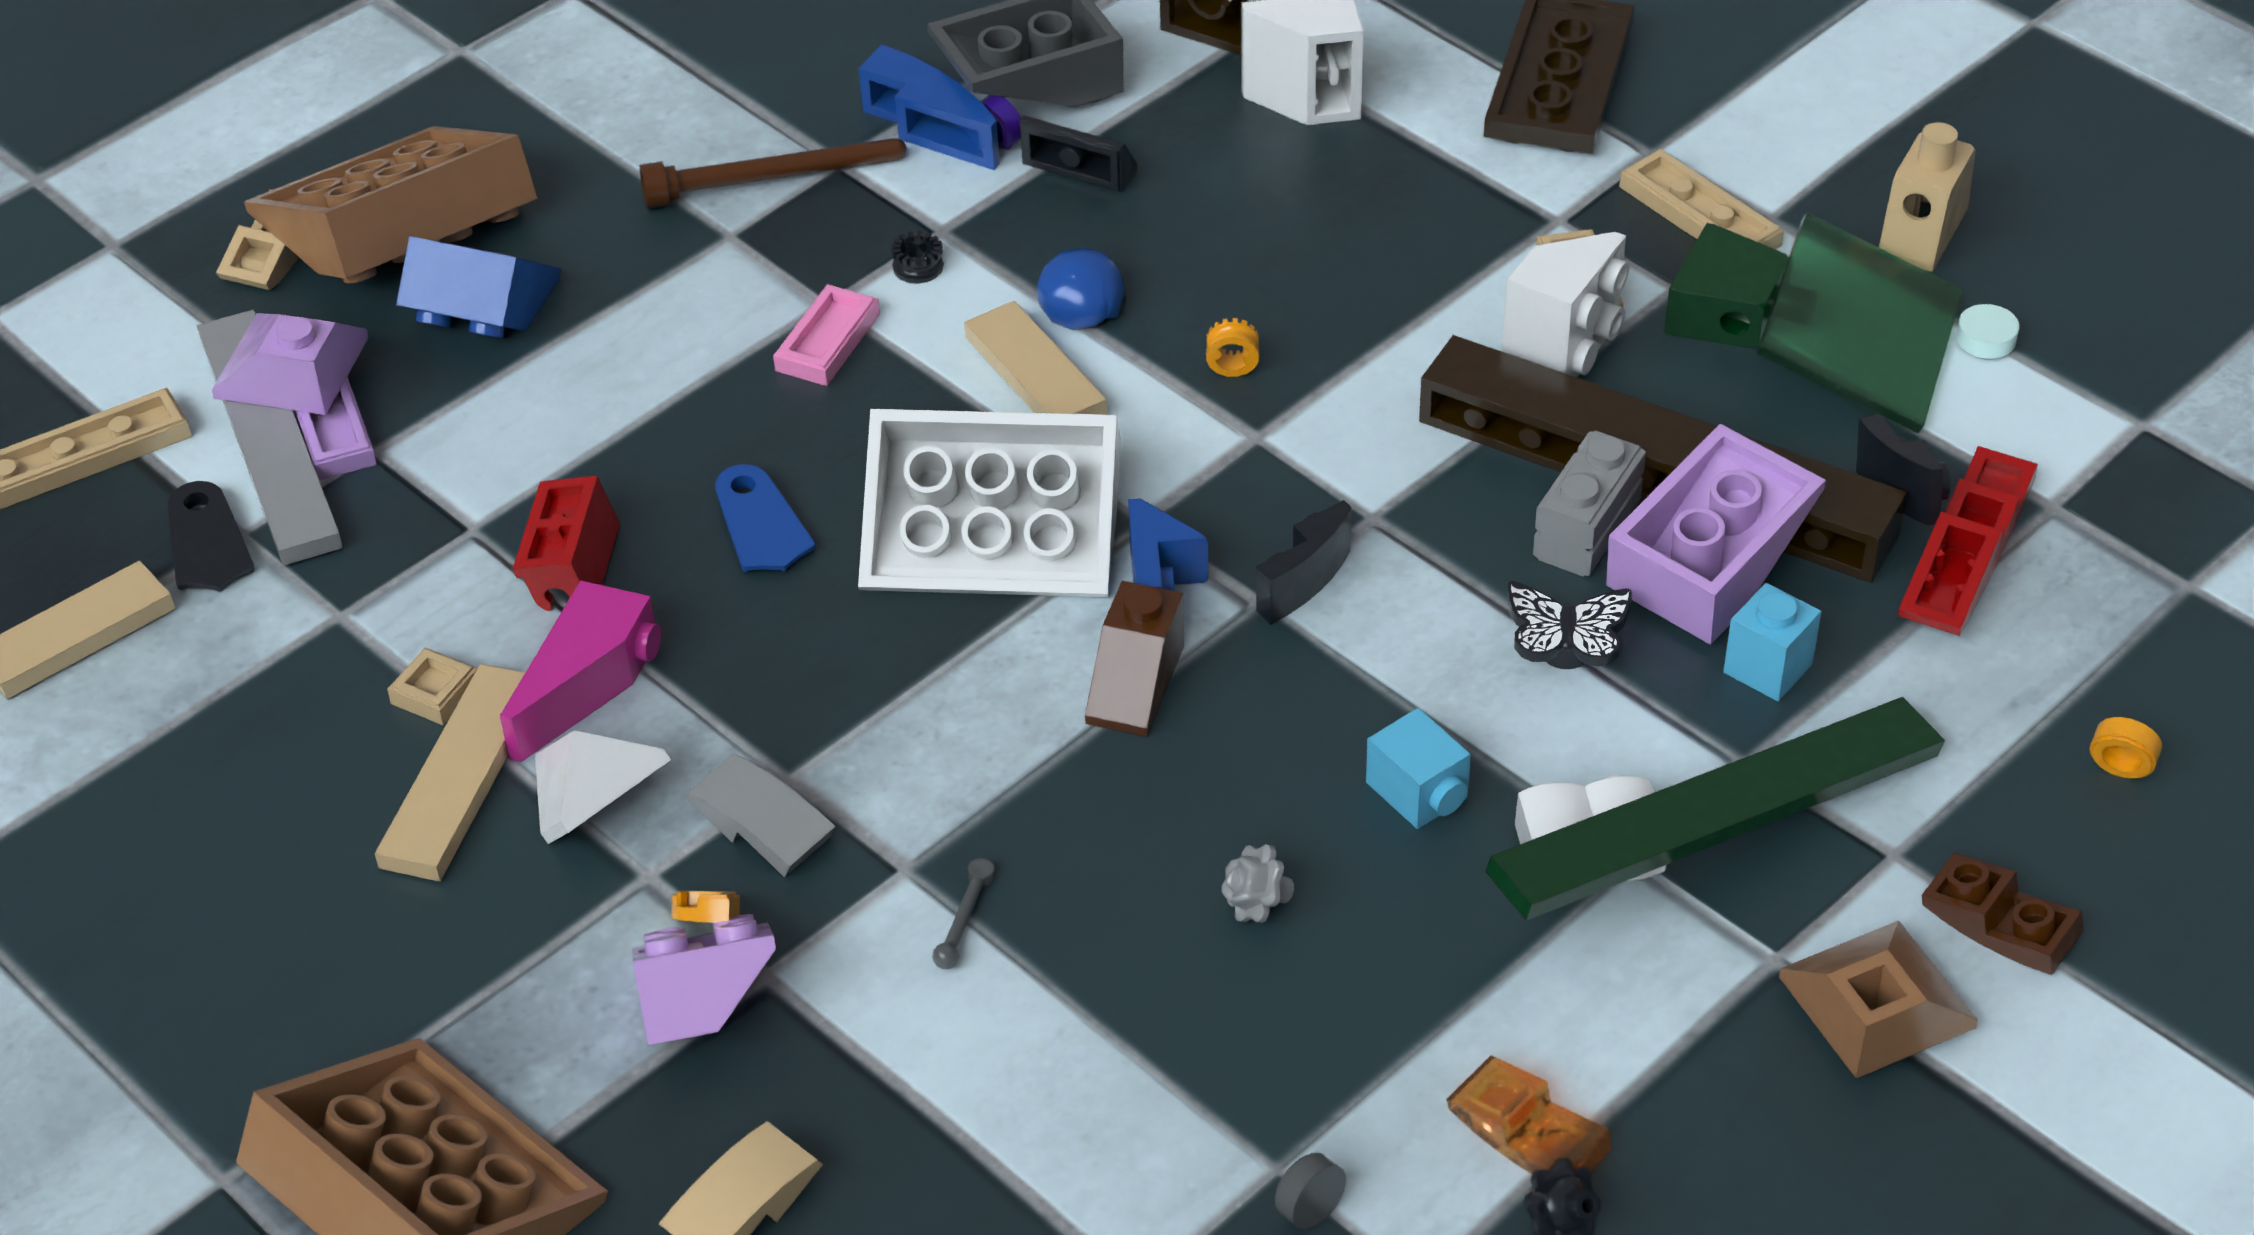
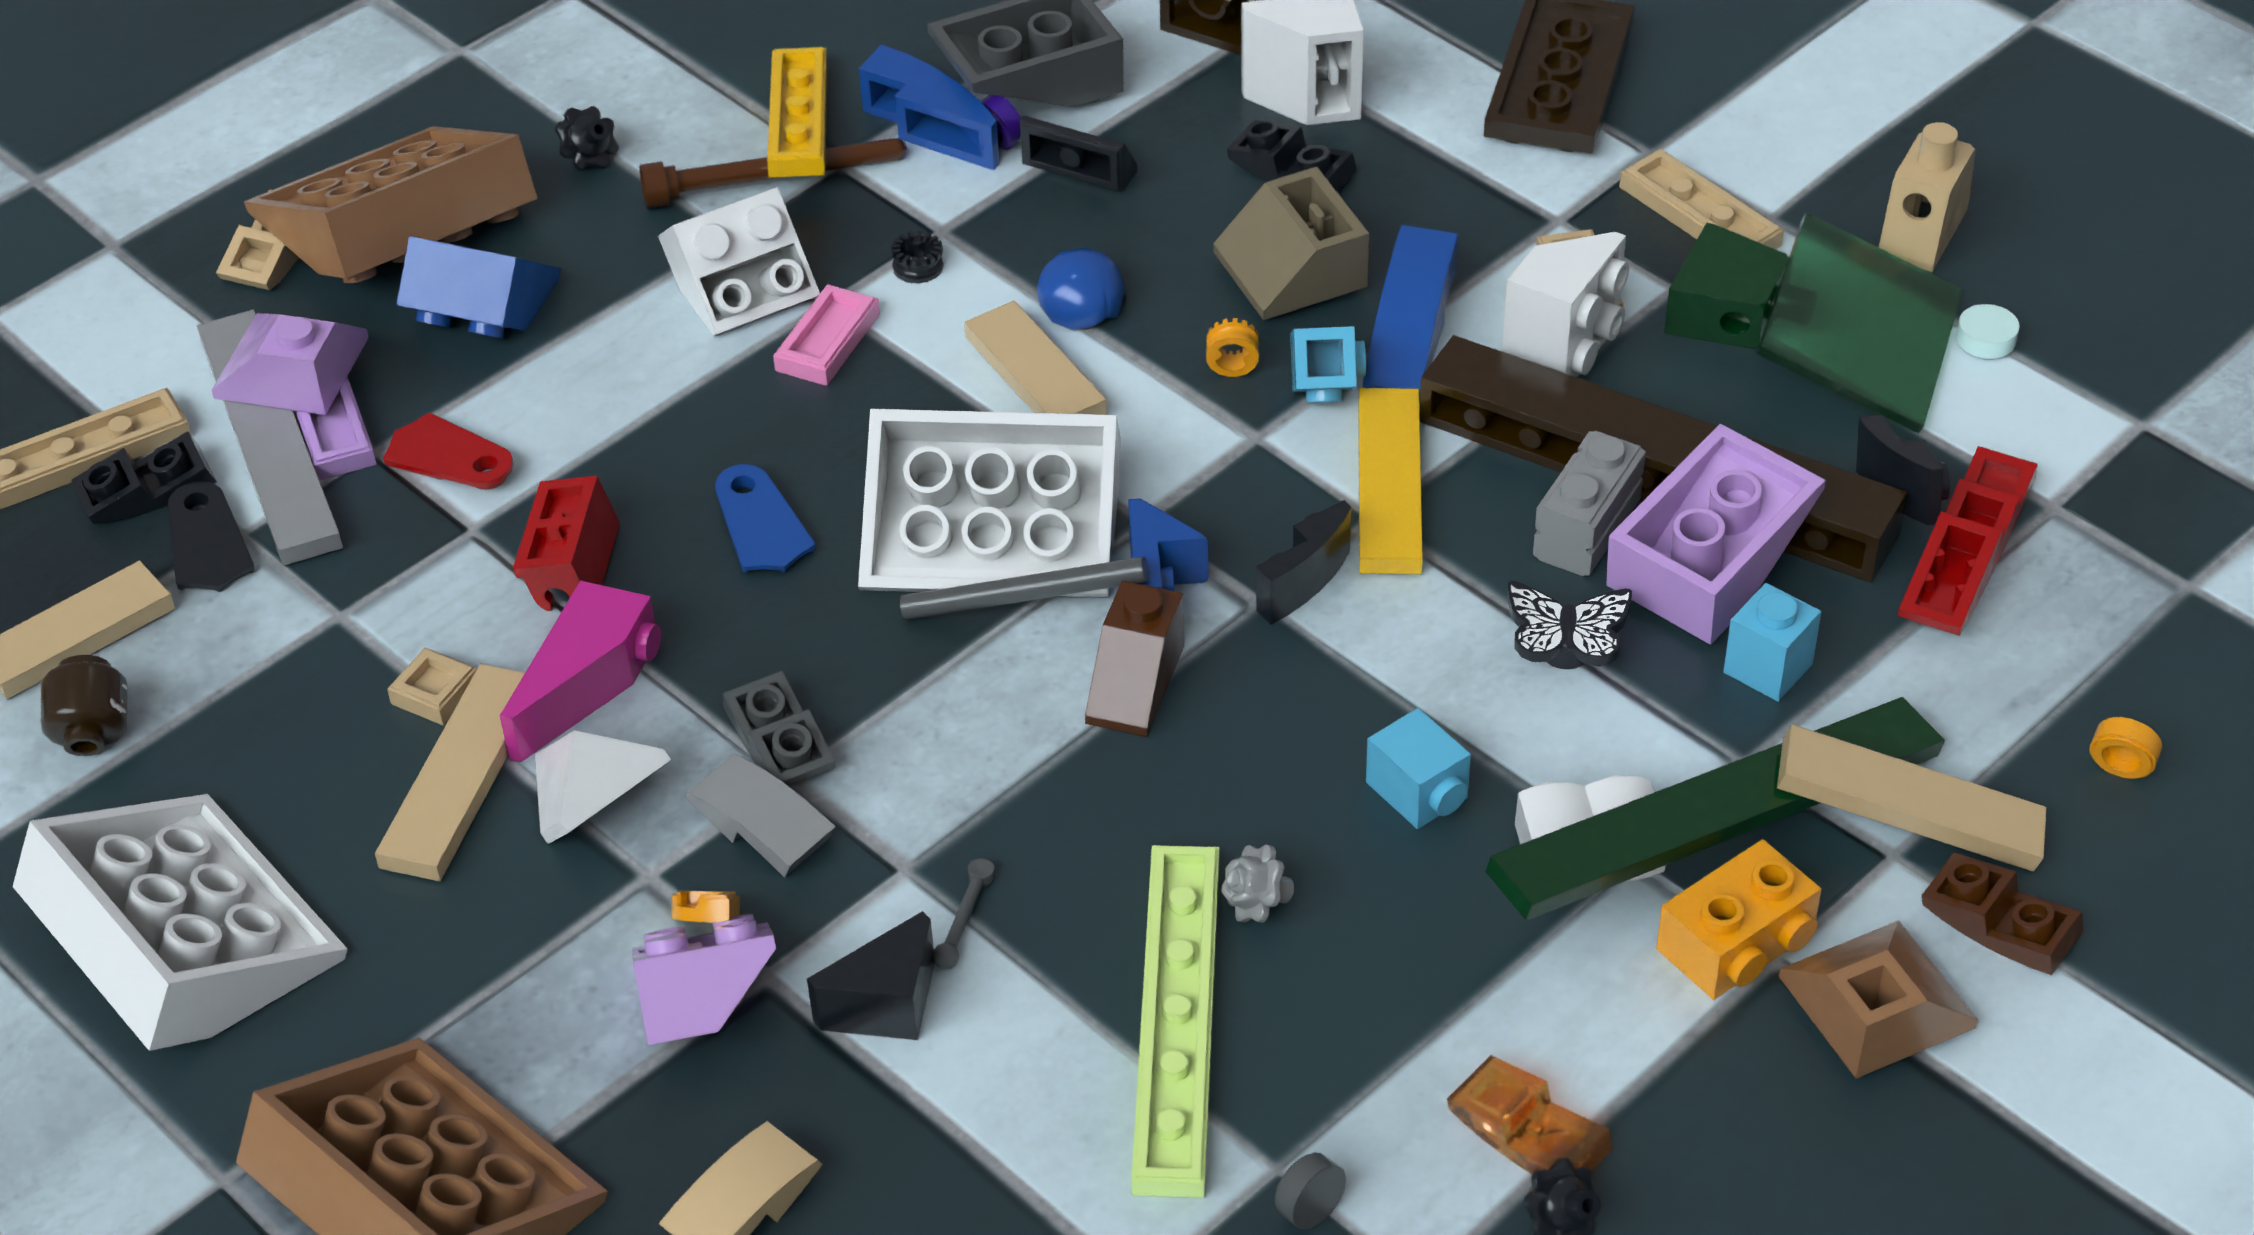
none -> white slope [13,794,348,1051]
none -> dark brown head [41,655,128,756]
none -> black slope [71,431,217,524]
none -> red piece [383,413,514,490]
none -> black plant [555,106,619,170]
none -> white slope [658,187,820,336]
none -> dark grey slope [723,671,836,786]
none -> yellow tile [767,47,827,178]
none -> black slope [807,911,935,1040]
none -> dark grey bar [900,556,1149,620]
none -> yellowish green tile [1131,845,1219,1198]
none -> dark tan slope [1213,167,1369,320]
none -> black slope [1227,119,1357,192]
none -> medium azure brick [1290,326,1366,403]
none -> yellow tile [1358,388,1423,574]
none -> blue slope [1362,225,1458,401]
none -> light orange brick [1656,839,1822,1000]
none -> tan tile [1777,724,2047,872]

